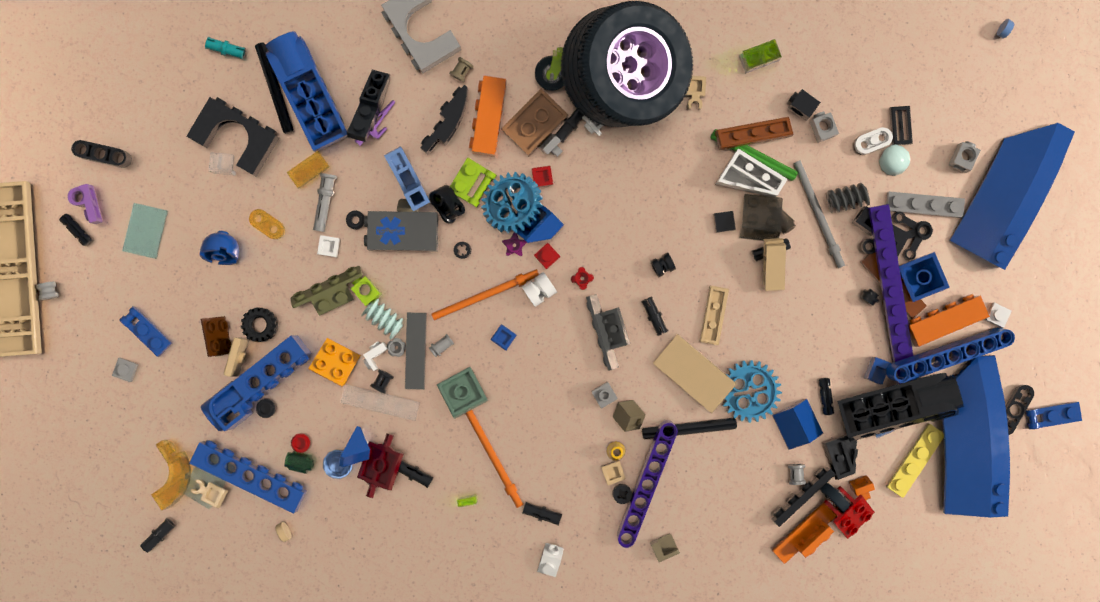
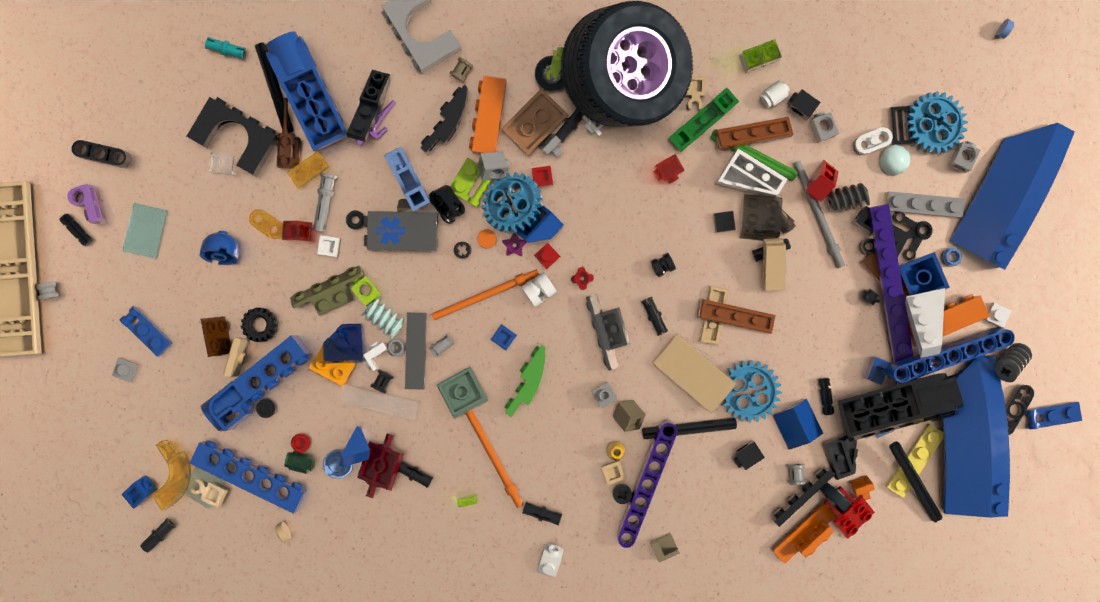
none -> blue bracket [121,475,157,509]
none -> reddish brown piece [276,98,301,168]
none -> clear red brick [282,221,312,242]
none -> clear blue plate [323,324,363,363]
none -> orange tile [477,229,497,249]
none -> light grey brick [478,151,509,180]
none -> bright green slope [504,345,545,417]
none -> clear red brick [653,154,685,184]
none -> green slope [669,87,739,152]
none -> dark orange tile [697,299,776,334]
none -> black brick [733,440,765,470]
none -> white brick [760,81,790,108]
none -> red slope [806,160,839,202]
none -> black axle [889,441,943,523]
none -> dark azure gear [905,91,968,154]
none -> white wedge [905,288,945,358]
none -> medium blue plate [942,247,962,267]
none -> dark grey piece [995,343,1033,383]

